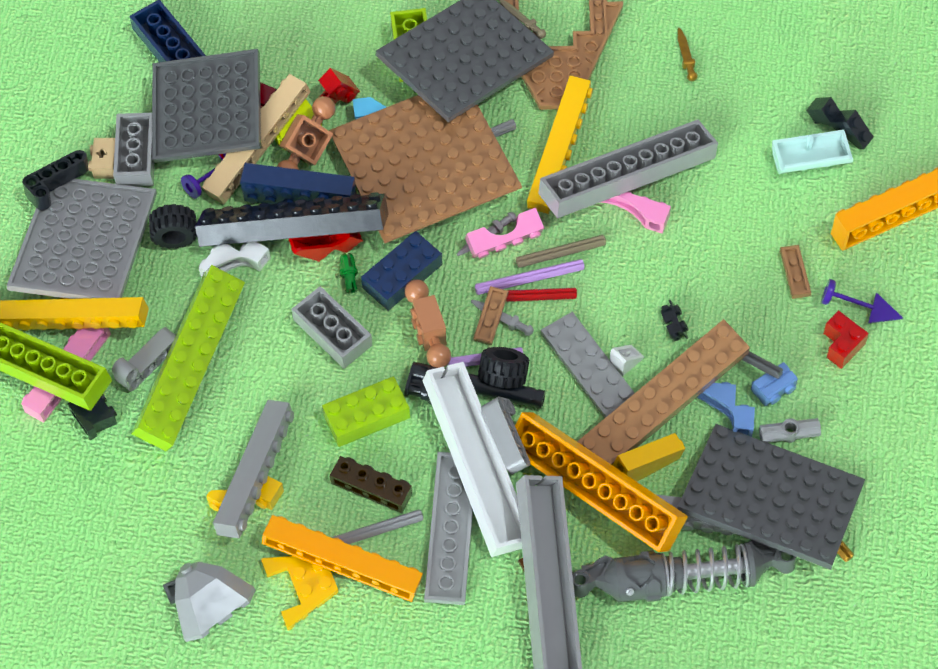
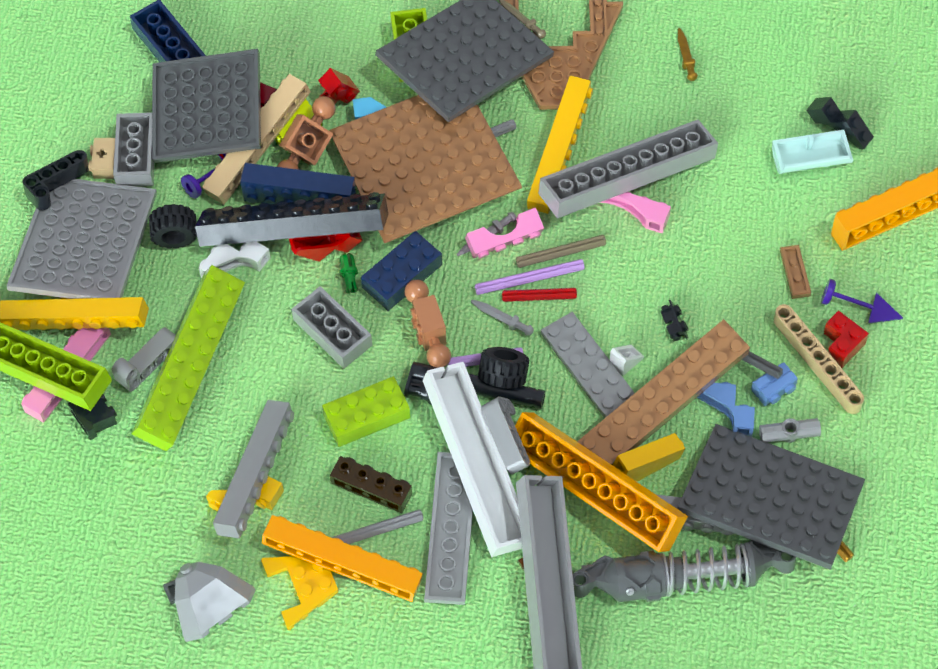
medium nougat tile [473,286,509,345] -> none
none -> tan beam [774,304,864,414]

